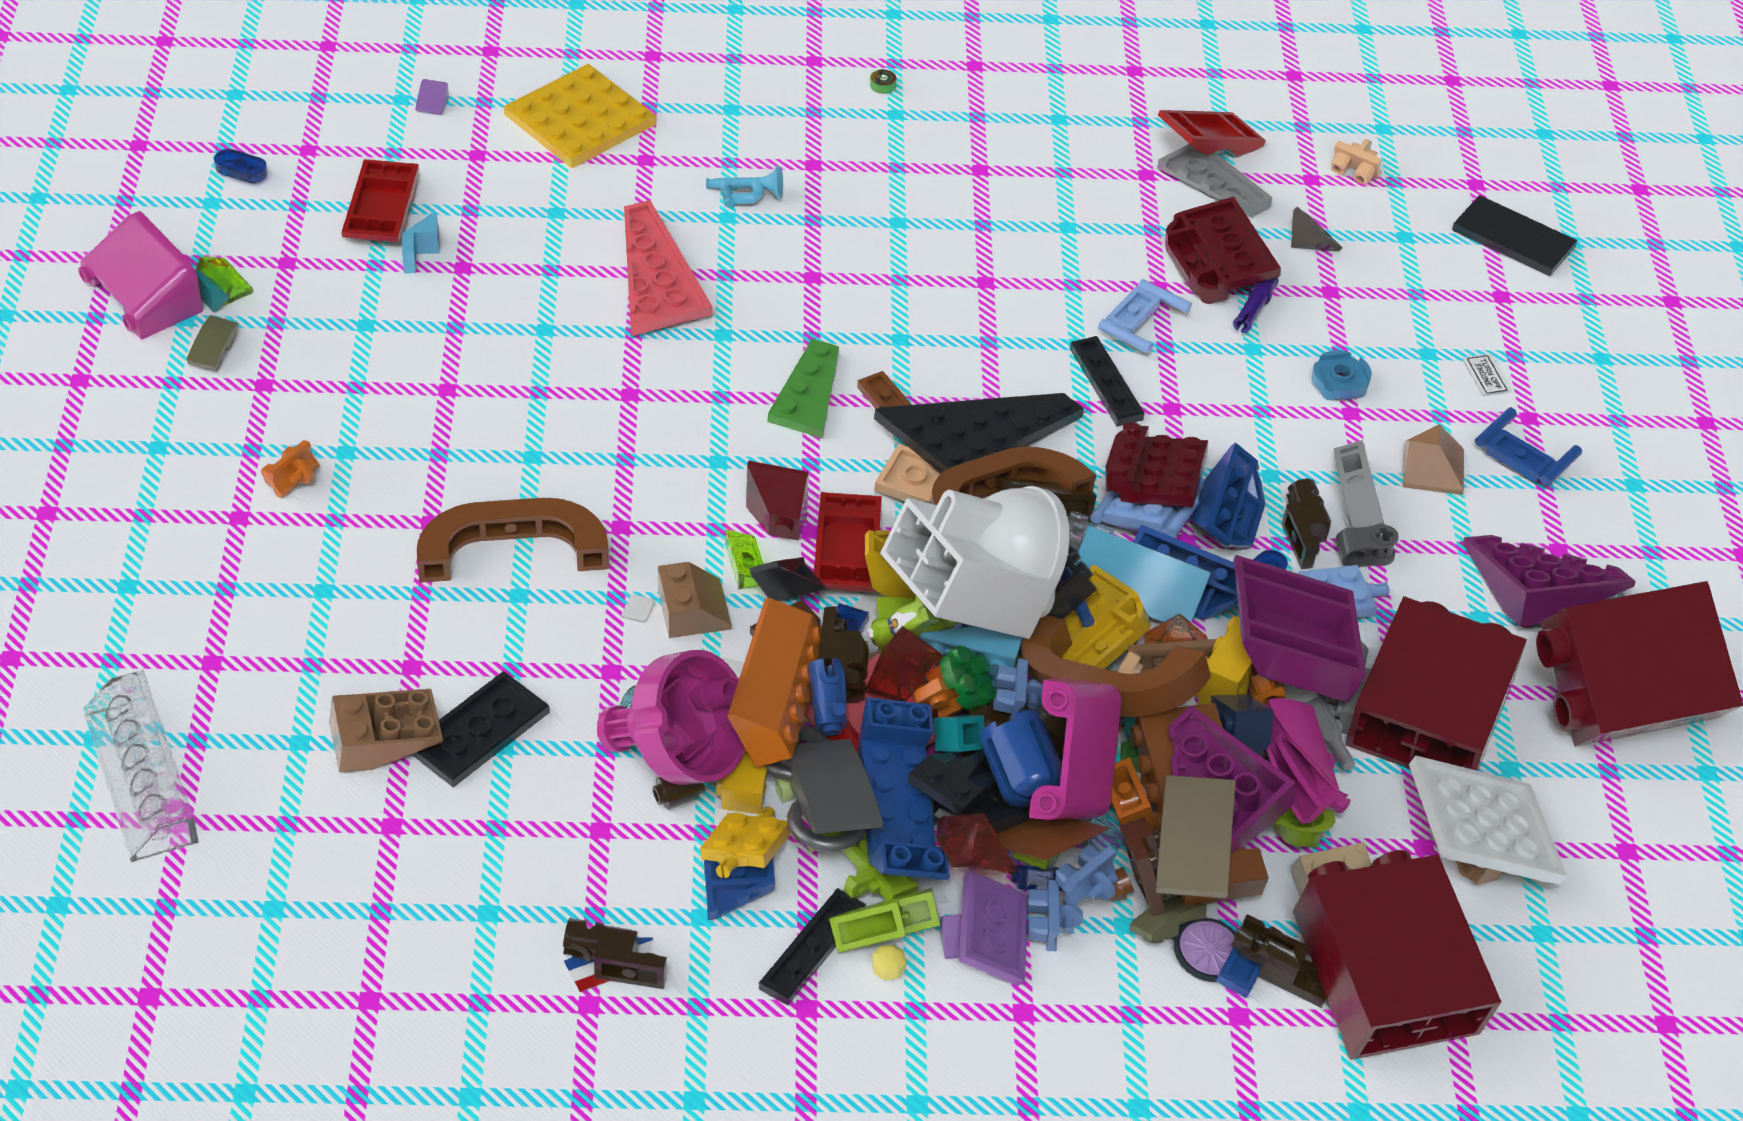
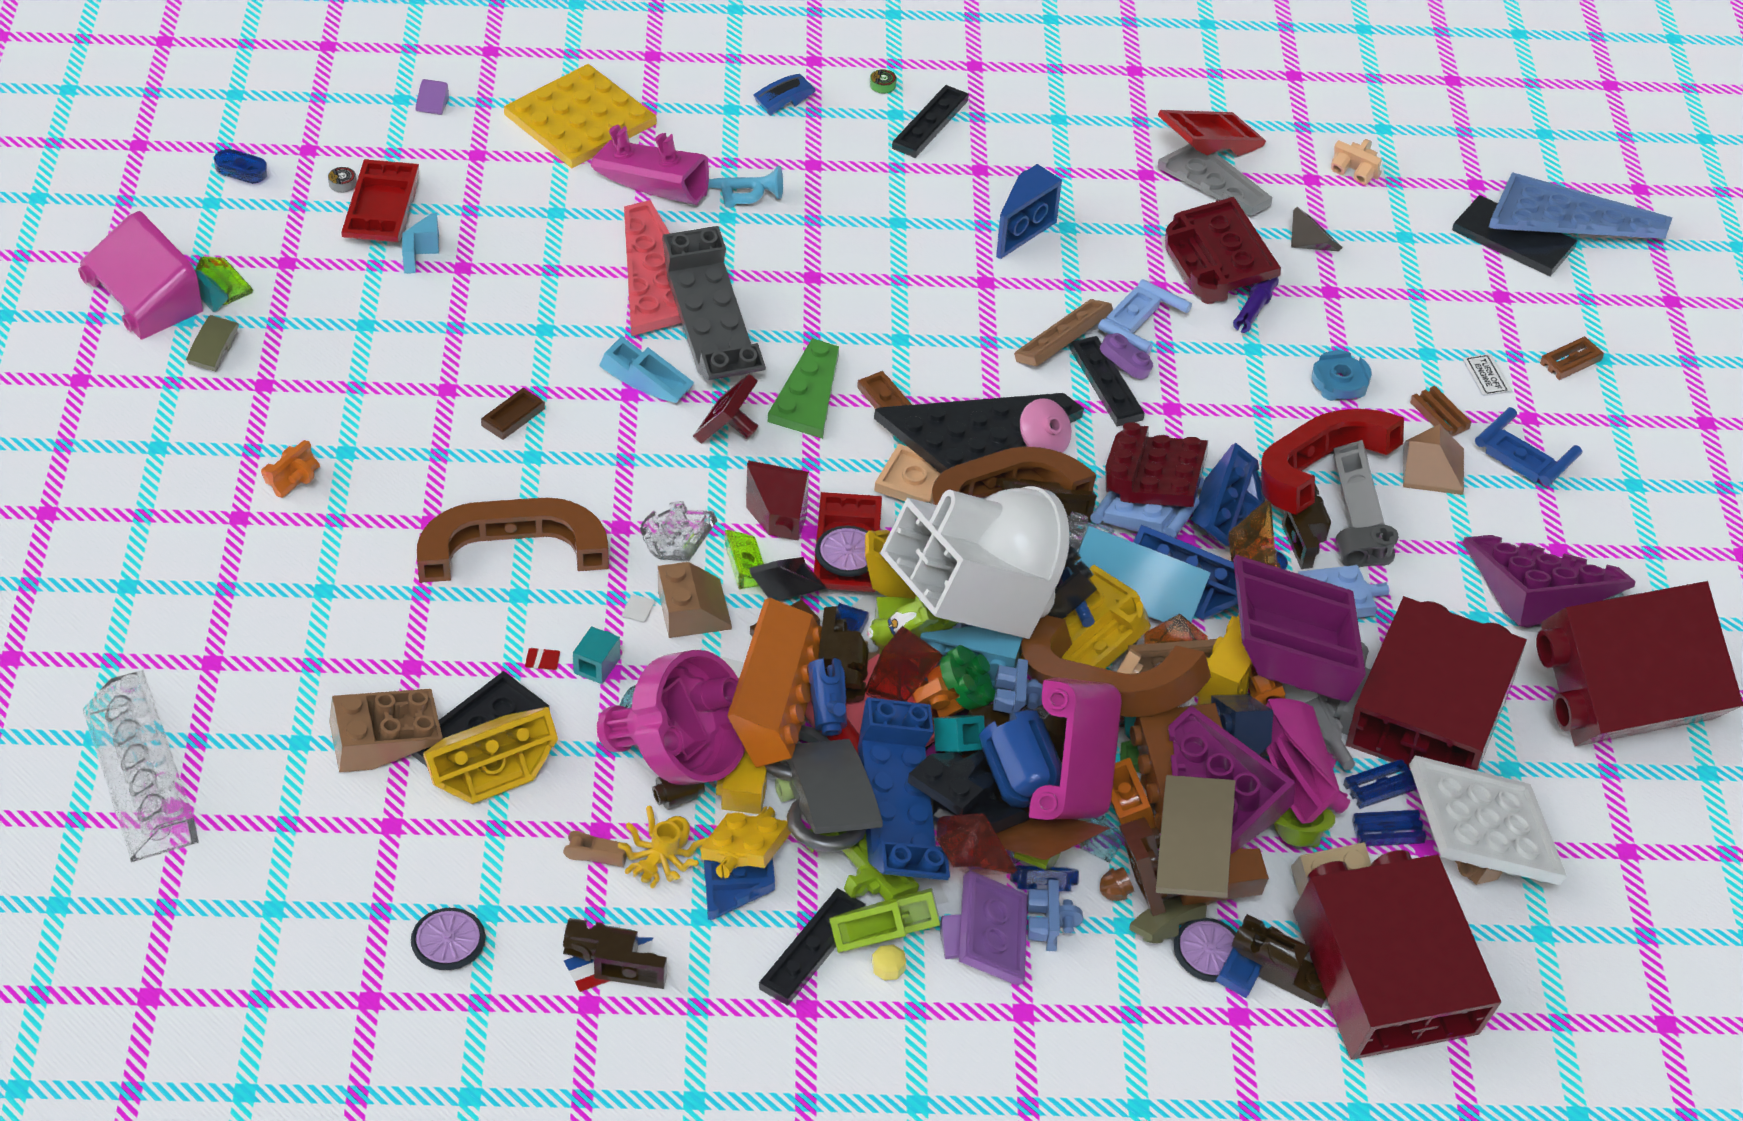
medium blue hips [1056,845,1118,907] -> none
none -> tile [328,167,357,192]
none -> lavender wheel [411,908,486,970]
none -> yellow wedge [423,707,558,804]
none -> reddish brown tile [481,388,545,440]
none -> red sticker [525,648,560,670]
none -> medium nougat bar [563,831,627,868]
none -> teal brick [573,626,621,684]
none -> dark pink piece [591,125,709,206]
none -> medium azure slope [599,336,695,403]
none -> yellow animal [618,805,707,889]
none -> clear slope [640,501,717,561]
none -> dark grey slope [662,226,766,380]
none -> dark red tile [693,373,759,444]
none -> blue slope [753,73,816,116]
none -> lavender wheel [815,525,869,577]
none -> black tile [892,85,969,158]
none -> blue slope [996,164,1062,259]
none -> medium nougat tile [1014,299,1113,366]
none -> bright pink dish [1020,399,1072,453]
none -> medium lavender plate [1100,333,1153,379]
none -> clear orange plate [1228,500,1281,568]
none -> red arch [1261,409,1404,515]
none -> clear blue tile [1343,759,1417,809]
none -> clear blue tile [1352,810,1426,847]
none -> dark orange tile [1410,386,1472,436]
none -> medium blue wing [1489,172,1673,239]
none -> dark orange tile [1540,336,1604,380]

